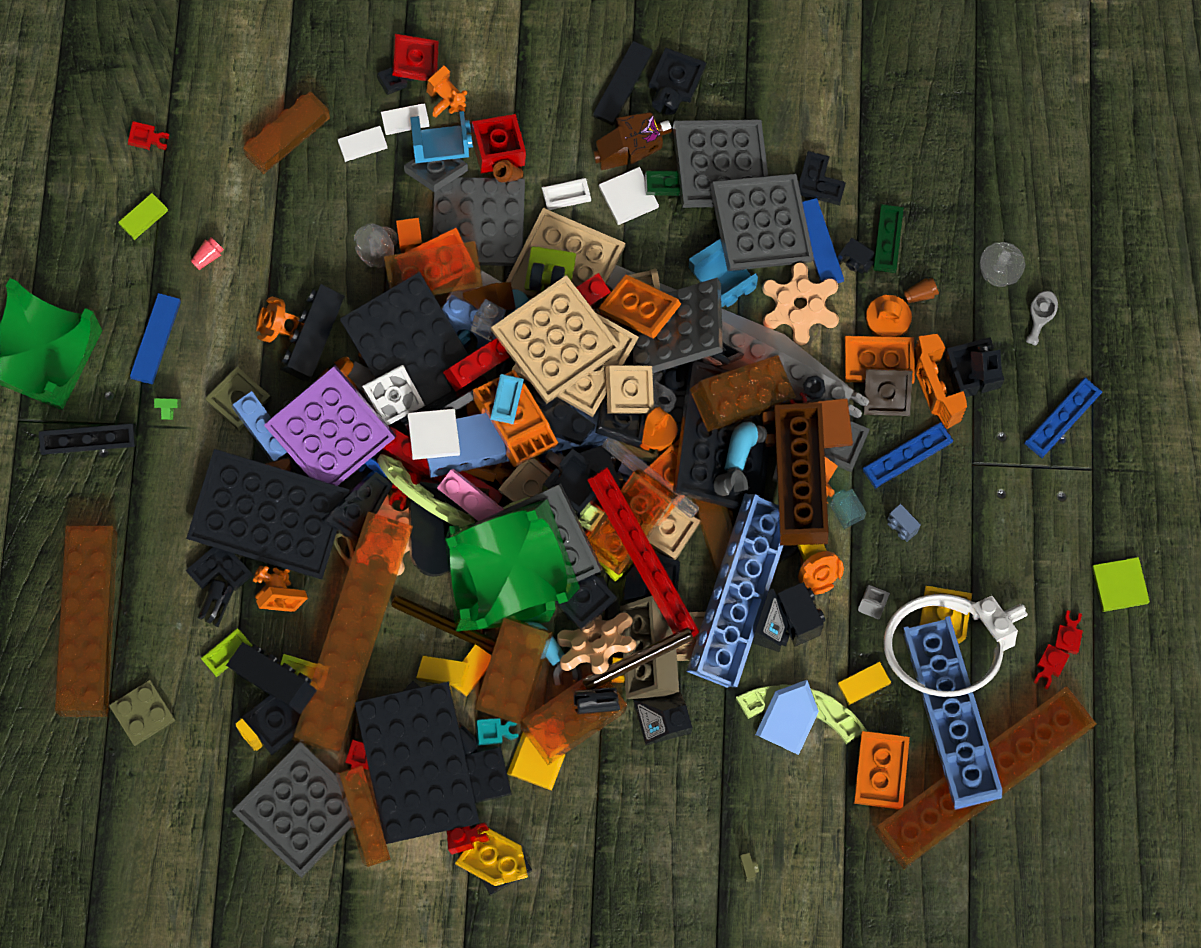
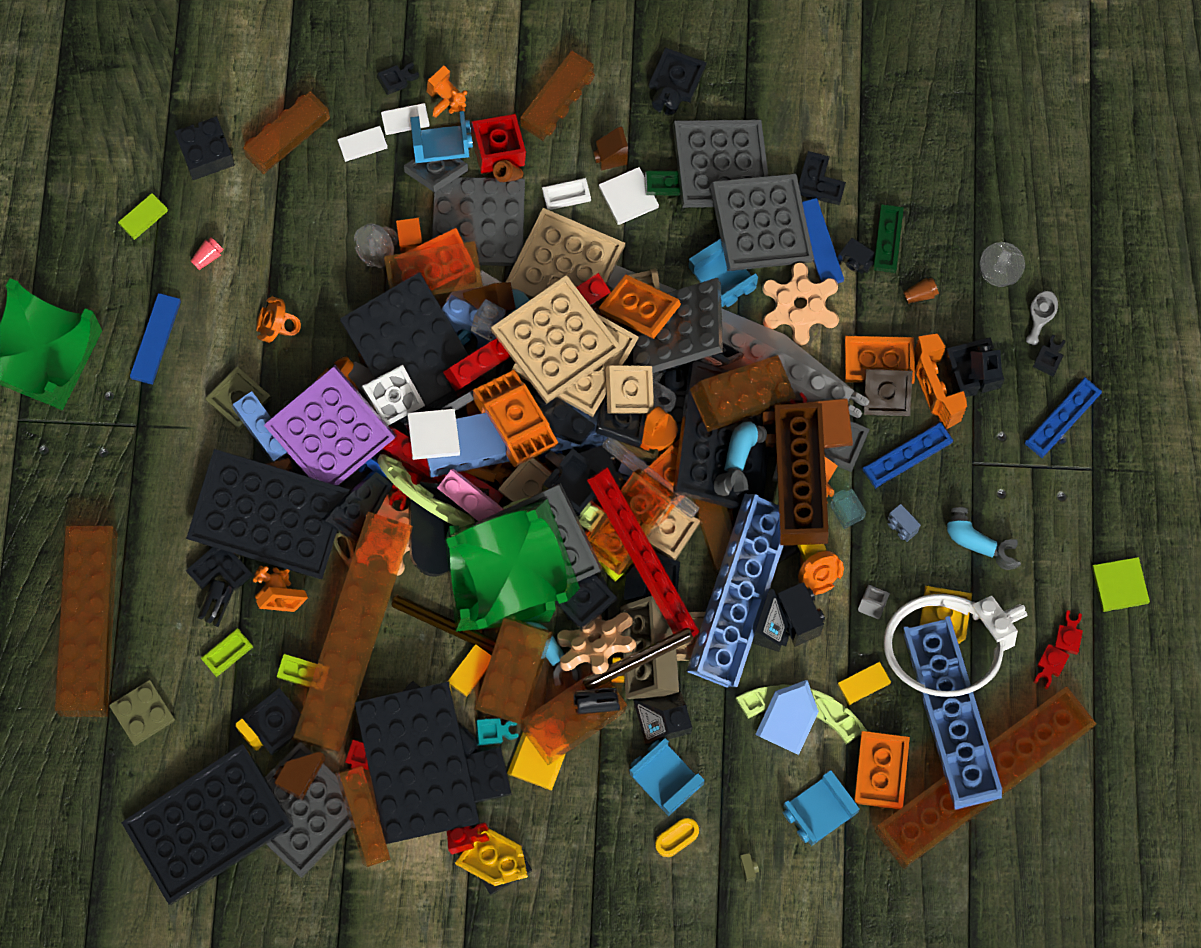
black brick [39,422,137,455] -> none
red plate [128,121,169,150] -> none
bright green tile [154,398,181,420] -> none
black brick [226,642,317,714] -> none
black brick [280,284,345,381] -> none
red tile [392,34,439,81] -> none
yellow tile [416,656,469,687] -> none
medium azure tile [490,374,524,425] -> none
lime plate [524,246,576,292] -> none
black tile [593,41,653,126] -> none
reddish brown torso [616,113,672,164] -> none
black tile [803,376,826,400] -> none
orange tile [866,295,912,337] -> none
none -> black plate [121,744,293,905]
none -> black piece [174,116,235,180]
none -> reddish brown slope [274,752,326,800]
none -> clear orange brick [520,51,595,141]
none -> dark azure panel [630,738,705,816]
none -> yellow tile [655,818,699,857]
none -> dark azure panel [783,770,860,846]
none -> piece [947,507,1021,570]
none -> black plate [1033,334,1066,376]

